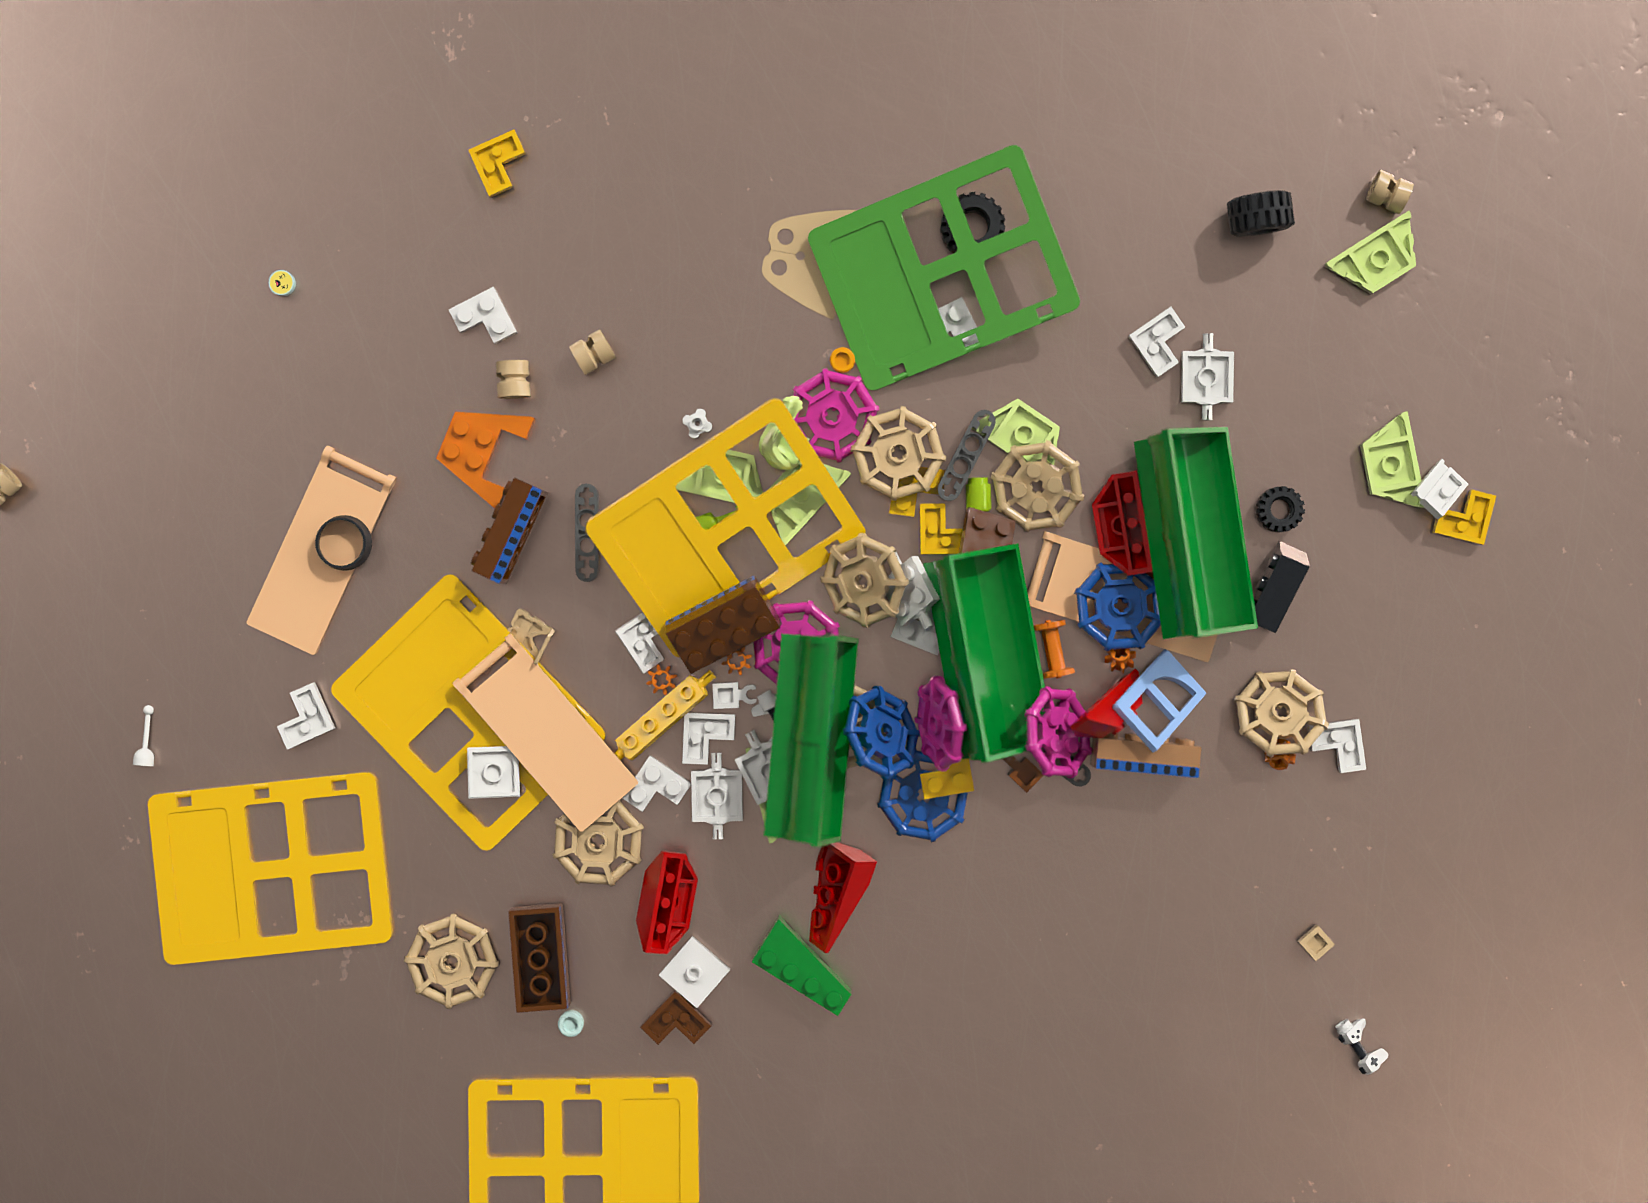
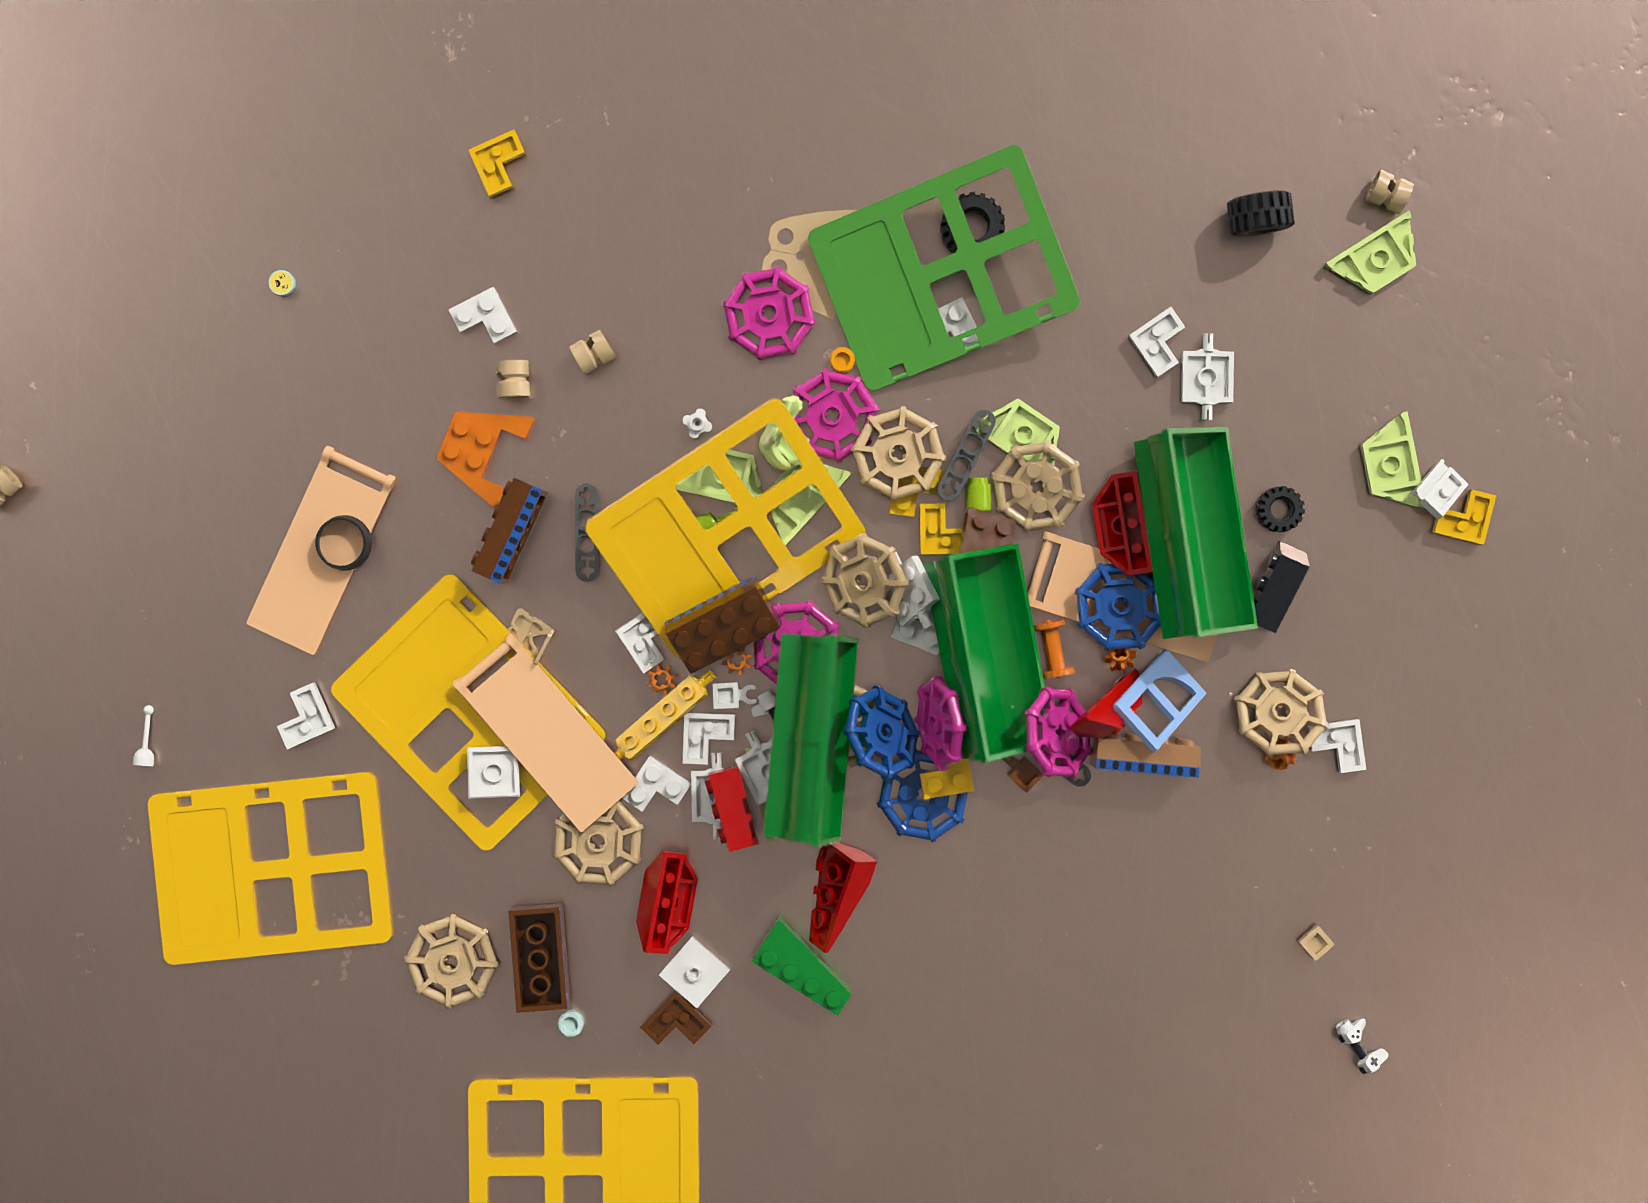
none -> red wedge [704,765,759,852]
none -> dark pink plate [722,266,816,360]

